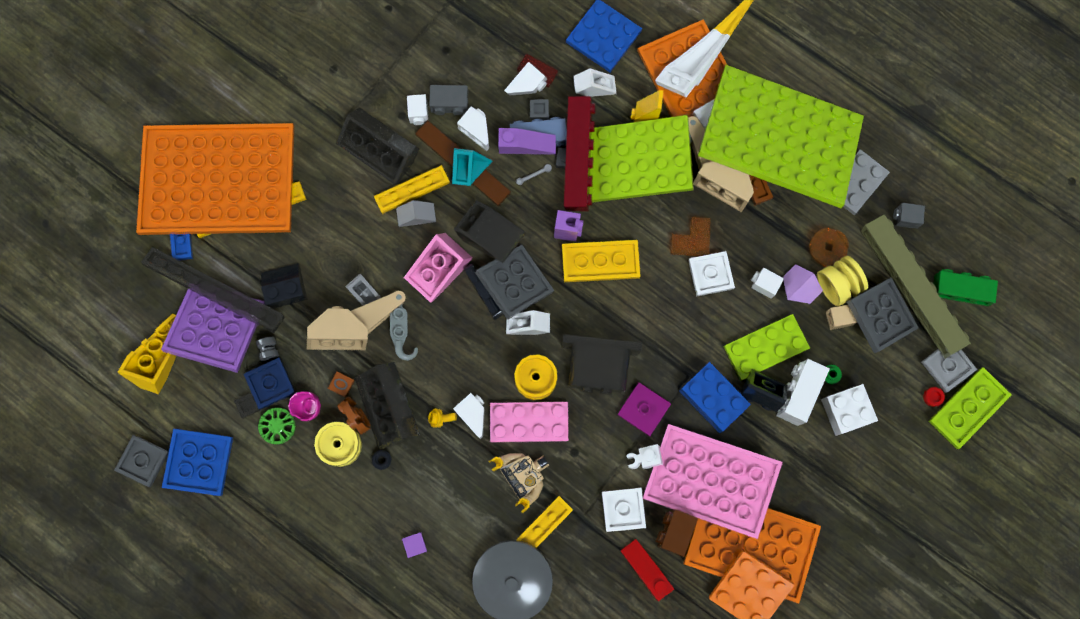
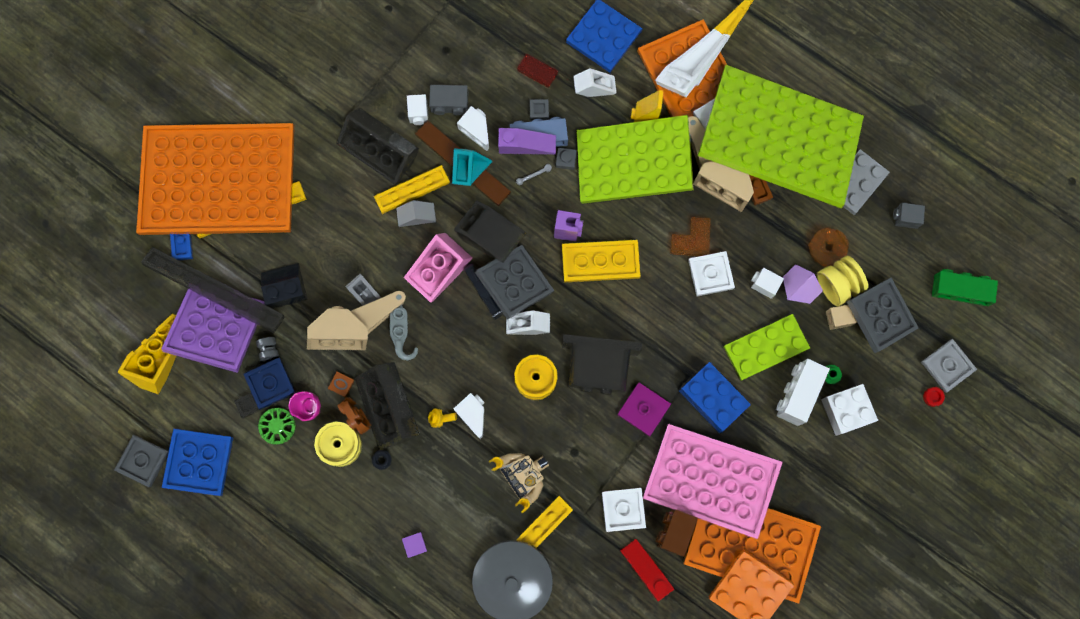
bright pink plate [490,402,569,443] -> none
white slope [504,62,547,95] -> none
dark red brick [564,96,596,211] -> none
white plate [626,444,663,469] -> none
black slope [741,369,788,412] -> none
olive brick [861,214,971,359] -> none
lime plate [929,367,1012,449] -> none

